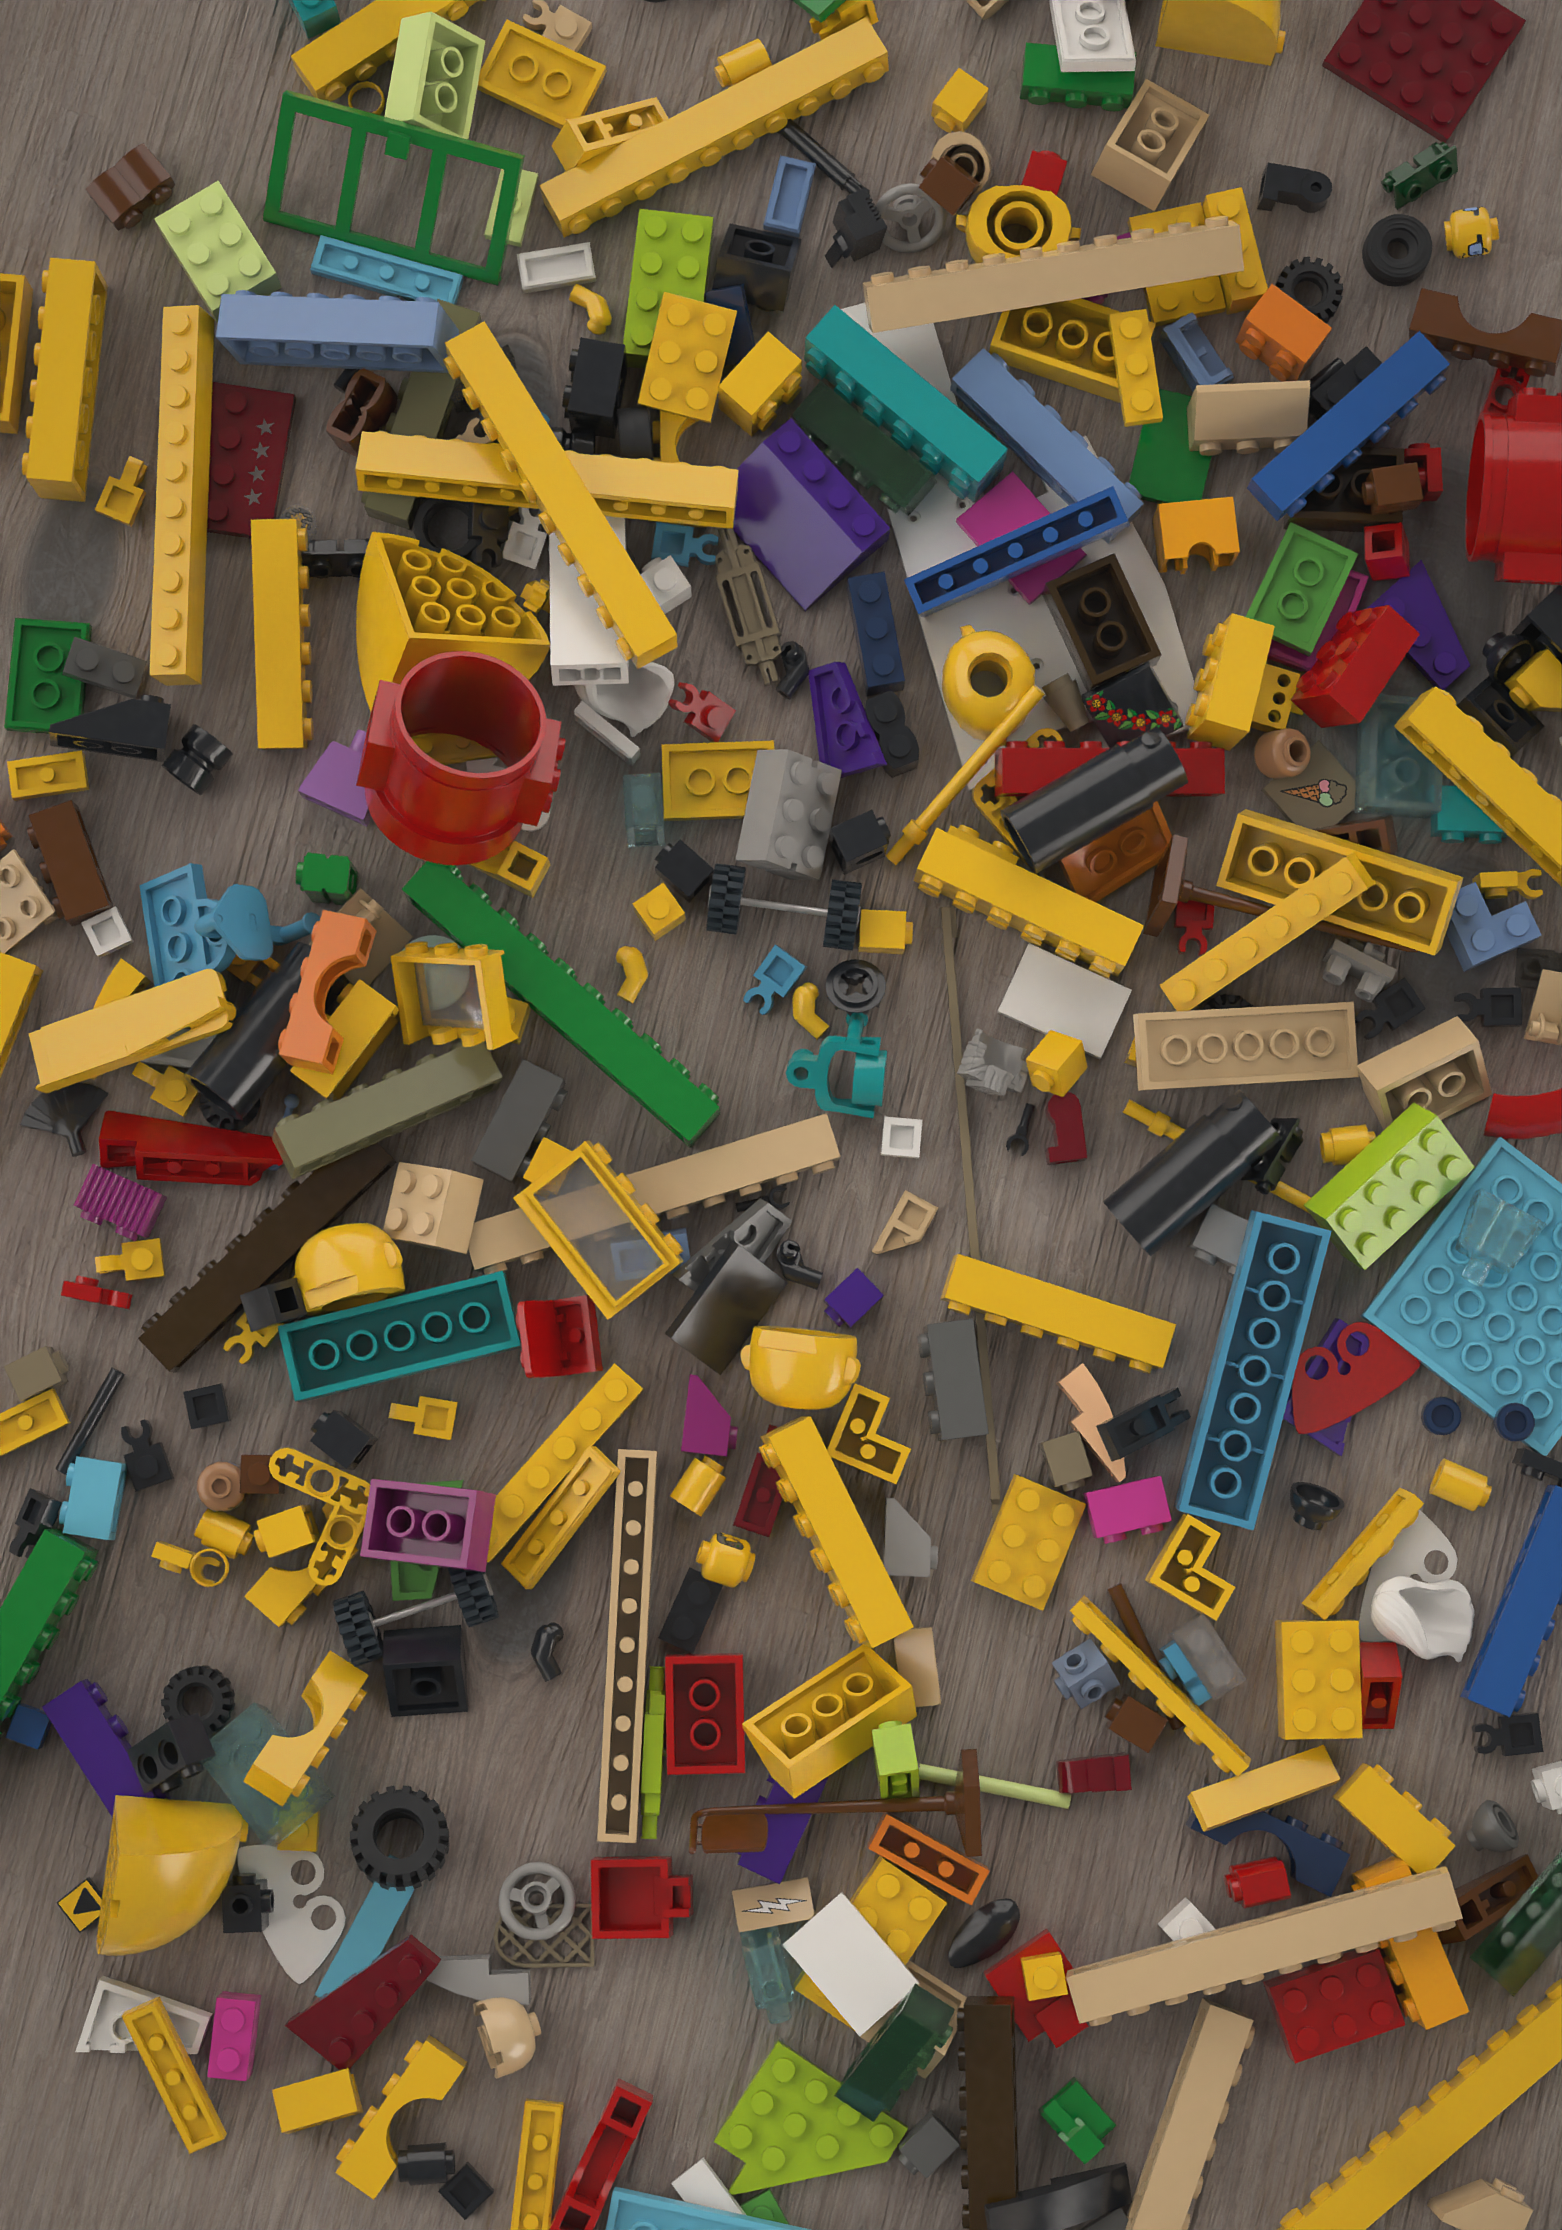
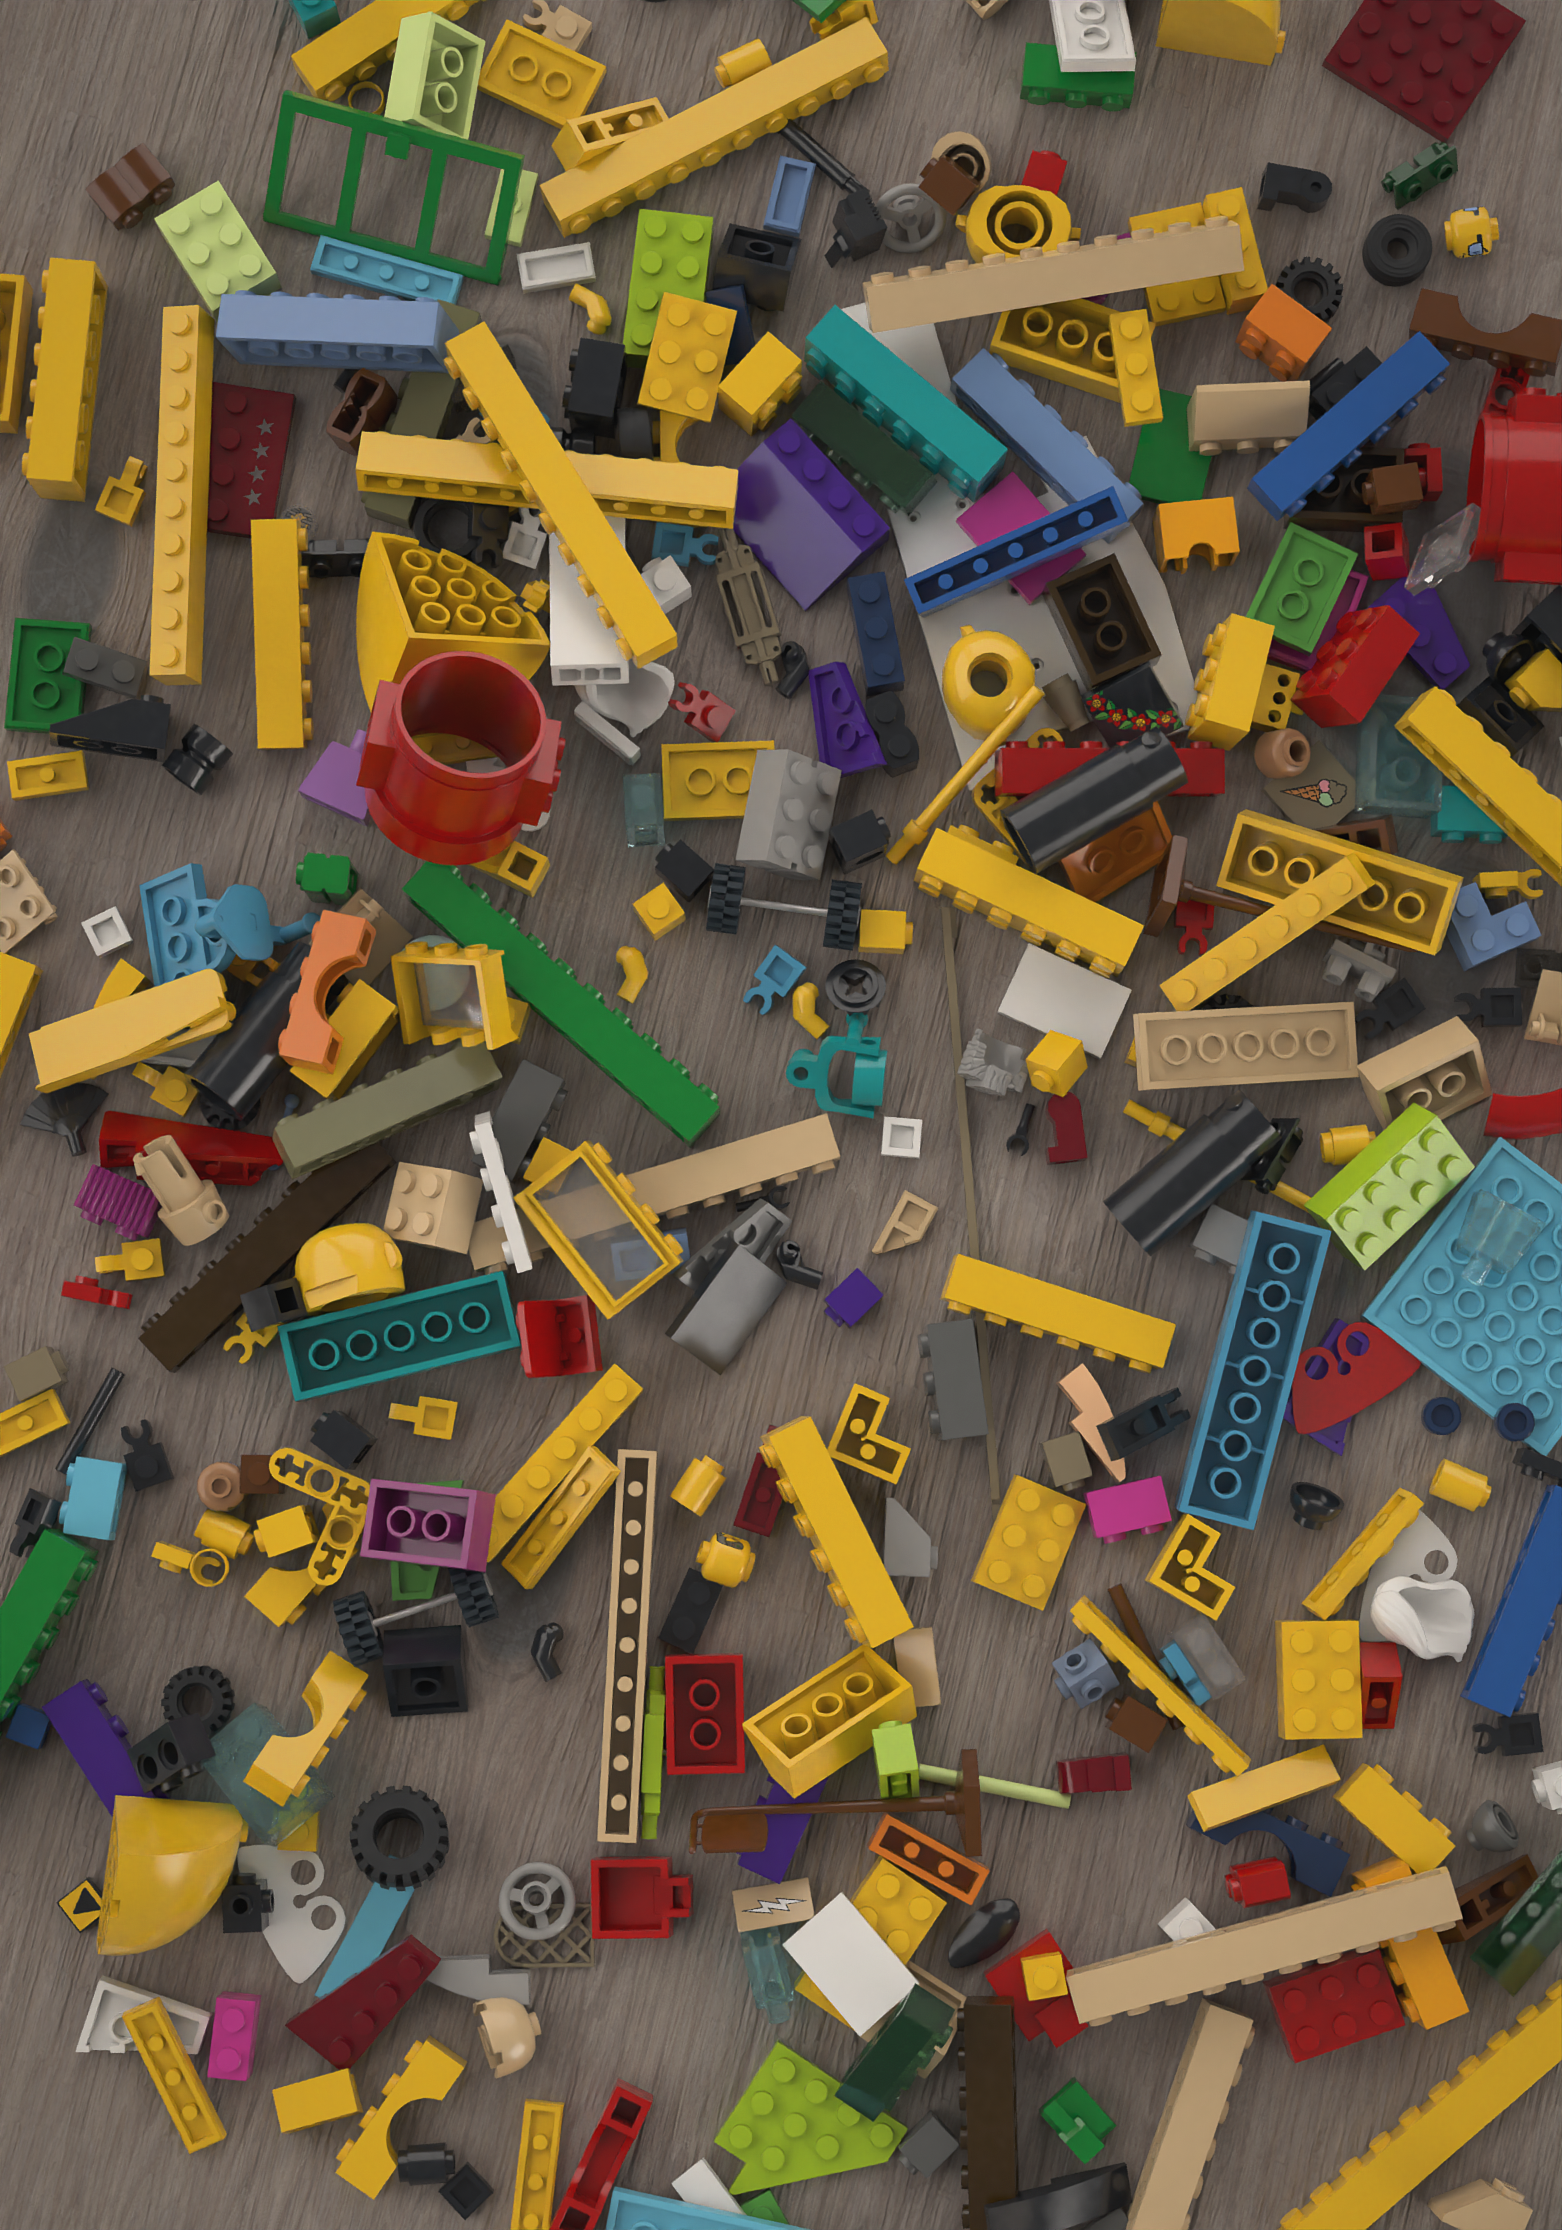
reddish brown brick [27,800,114,926] -> none
black plate [183,1383,231,1430] -> none
magenta slope [681,1374,738,1456] -> none
yellow piece [741,1326,861,1410] -> none
yellow brick [931,68,989,133] -> none
tan slope [1091,79,1210,211] -> none
medium blue hinge [1159,312,1234,392] -> none
none -> tan piece [133,1135,229,1246]
none -> white wing [469,1111,532,1273]
none -> clear plate [1404,503,1480,596]

